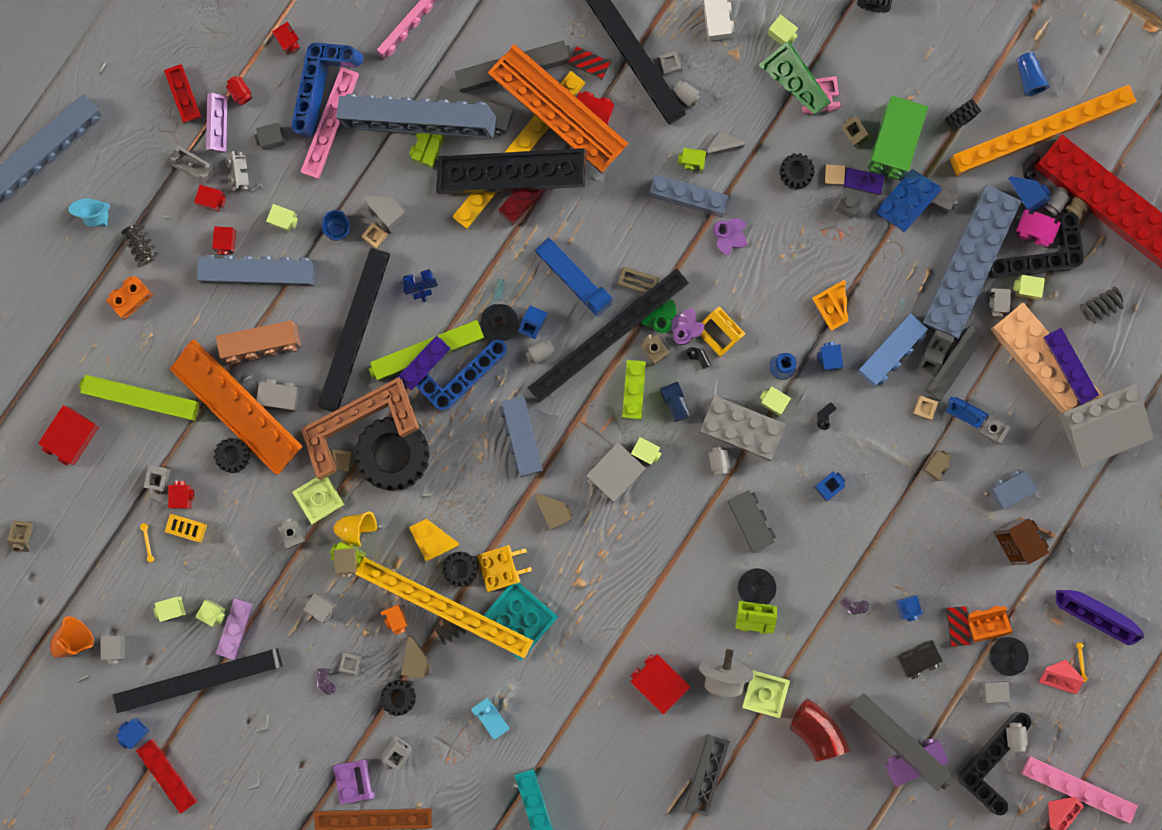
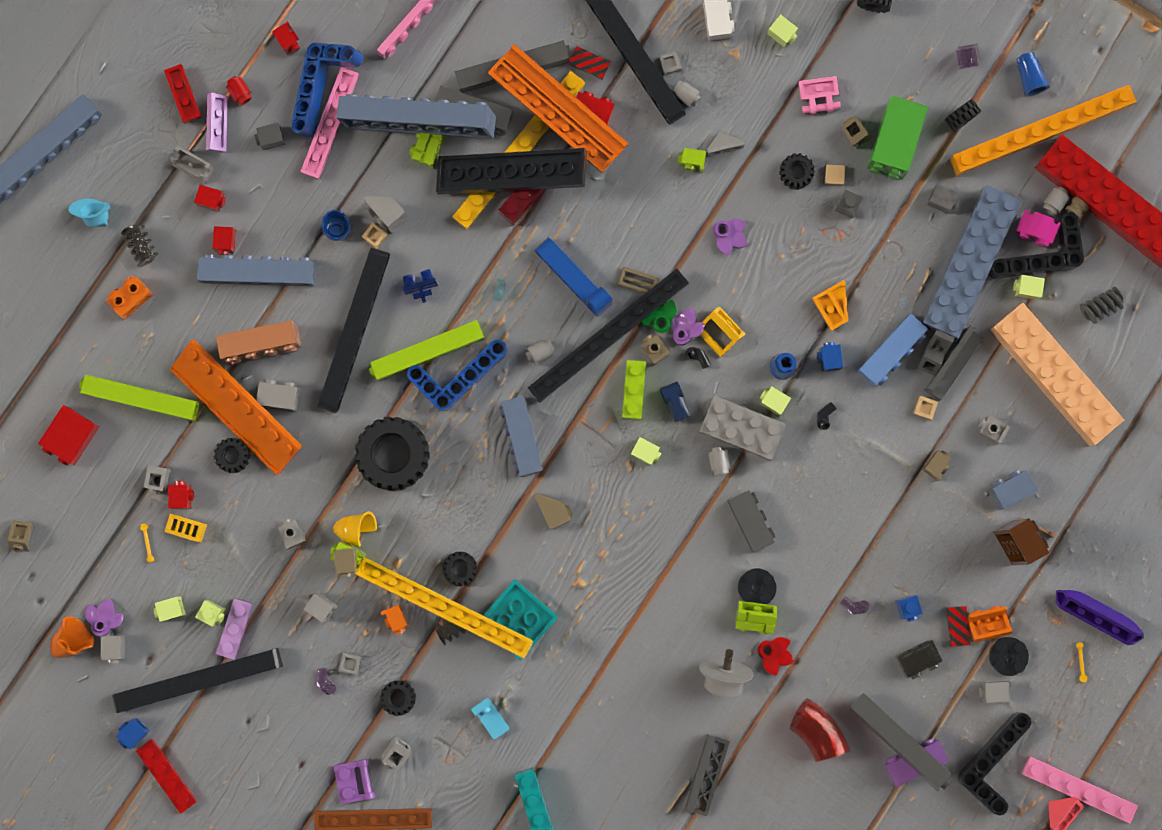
light grey hinge [226,151,249,193] -> none
yellowish green brick [266,204,298,232] -> none
yellowish green tile [292,477,345,525] -> none
nougat plate [301,377,419,480] -> none
tan tile [332,449,352,471] -> none
dark purple plate [397,335,451,391] -> none
dark tan slope [401,636,431,679] -> none
yellow wing [409,519,459,562] -> none
yellow plate [477,545,532,592] -> none
black plate [480,304,519,341] -> none
blue brick [518,305,548,339] -> none
light grey brick [586,443,646,503] -> none
red brick [630,653,690,715] -> none
sand blue brick [649,174,729,218] -> none
yellowish green plate [742,670,790,718] -> none
green wing [759,41,831,114] -> none
blue brick [814,471,845,501] -> none
dark purple plate [843,168,885,195] -> none
blue plate [875,168,942,232] -> none
blue hinge [945,396,989,429] -> none
light grey brick [988,288,1011,318] -> none
light grey brick [1006,723,1028,752] -> none
blue slope [1008,176,1051,213] -> none
black arm [1022,152,1040,180] -> none
coral slope [1039,660,1084,694] -> none
dark purple plate [1043,328,1099,405] -> none
light grey slope [1058,384,1153,468] -> none
none -> medium lavender plate [85,599,124,637]
none -> red plate [757,637,794,676]
none -> clear purple brick [956,43,980,69]

